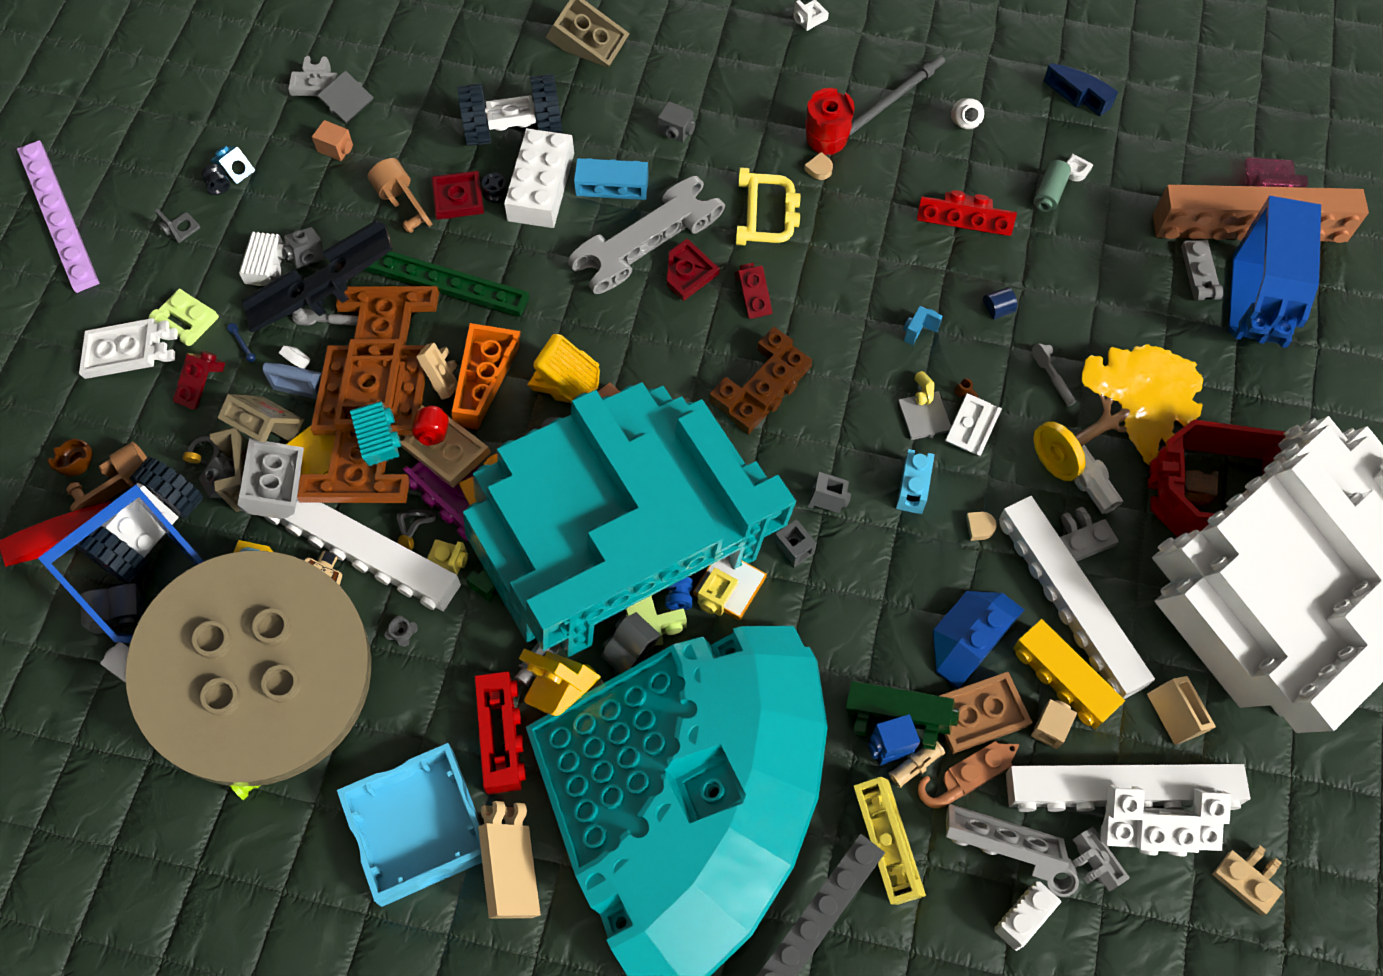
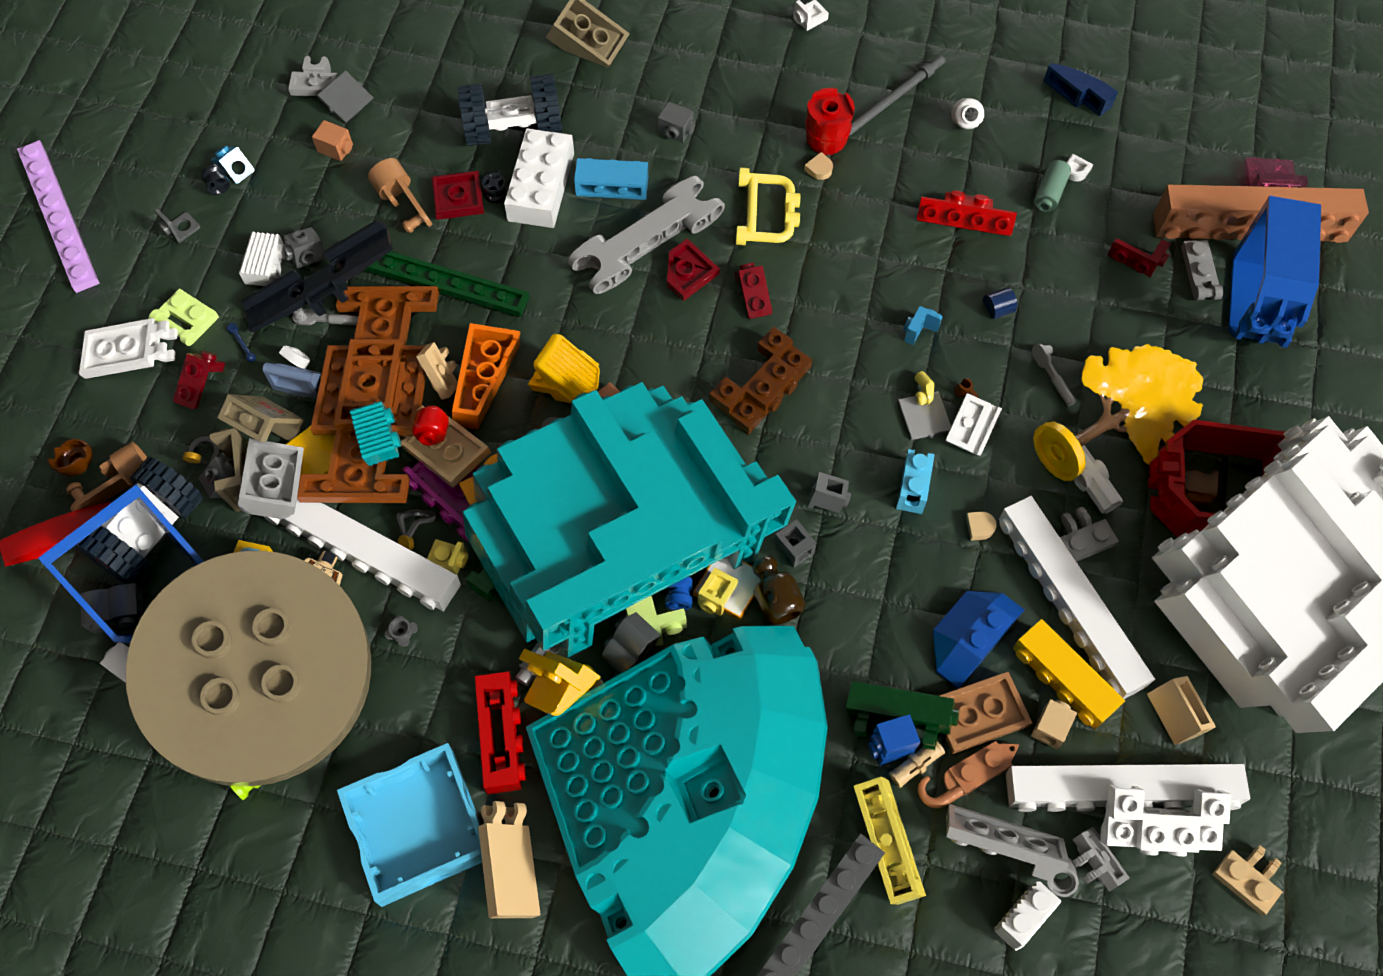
none -> dark brown piece [753,556,805,625]
none -> dark red bracket [1108,238,1171,278]

